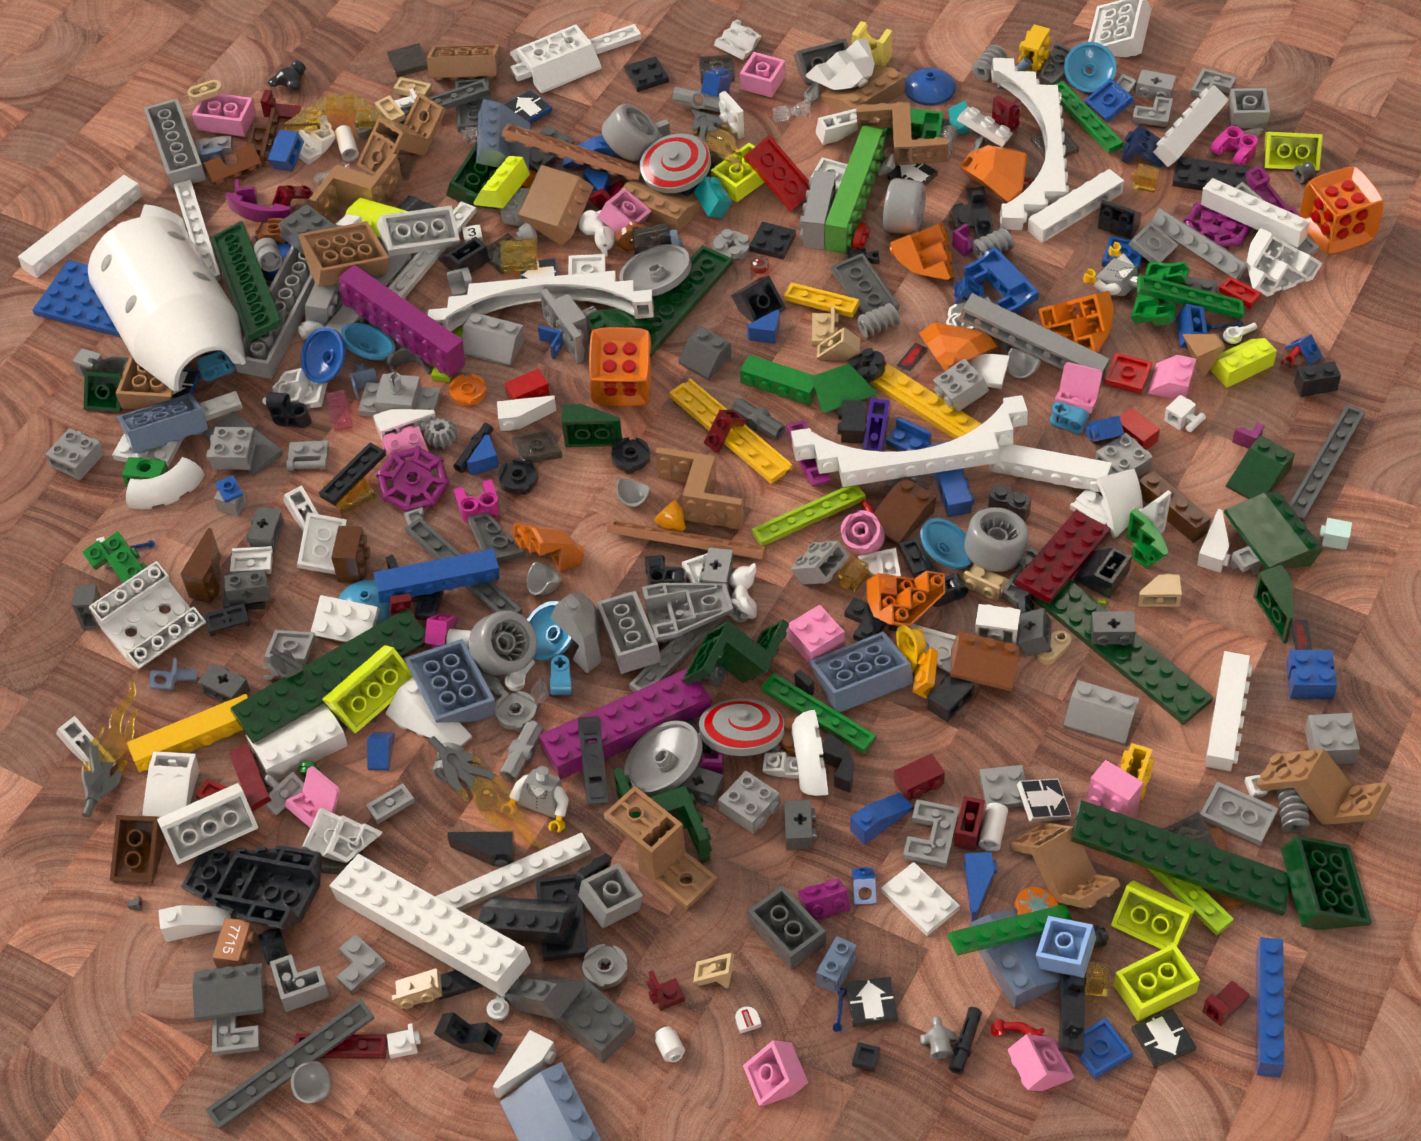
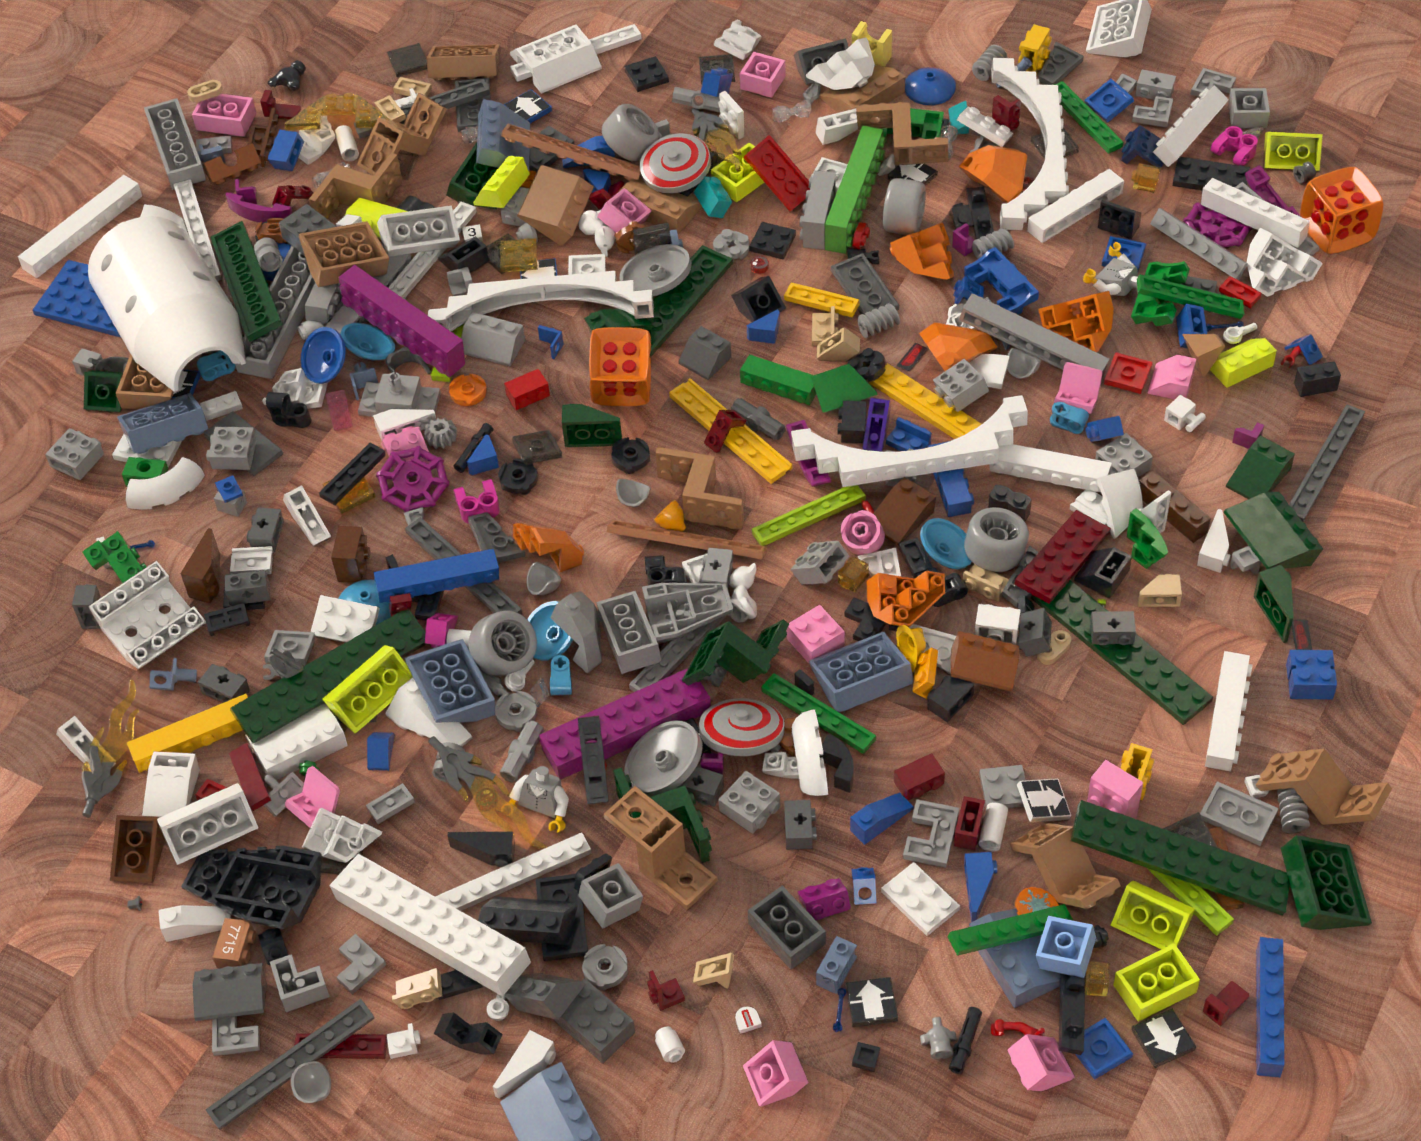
light grey plate [287,440,329,471] -> none
white plate [297,512,347,575] -> none
white slope [497,396,556,431] -> none
light grey brick [540,288,597,363] -> none
light grey slope [1063,680,1139,746] -> none
dark azure dish [1064,42,1116,93] -> none
piece [1117,408,1160,450] -> none
light grey plate [1128,222,1178,263] -> none
light grey brick [1305,713,1360,764] -> none
light aqua brick [1319,518,1352,550] -> none

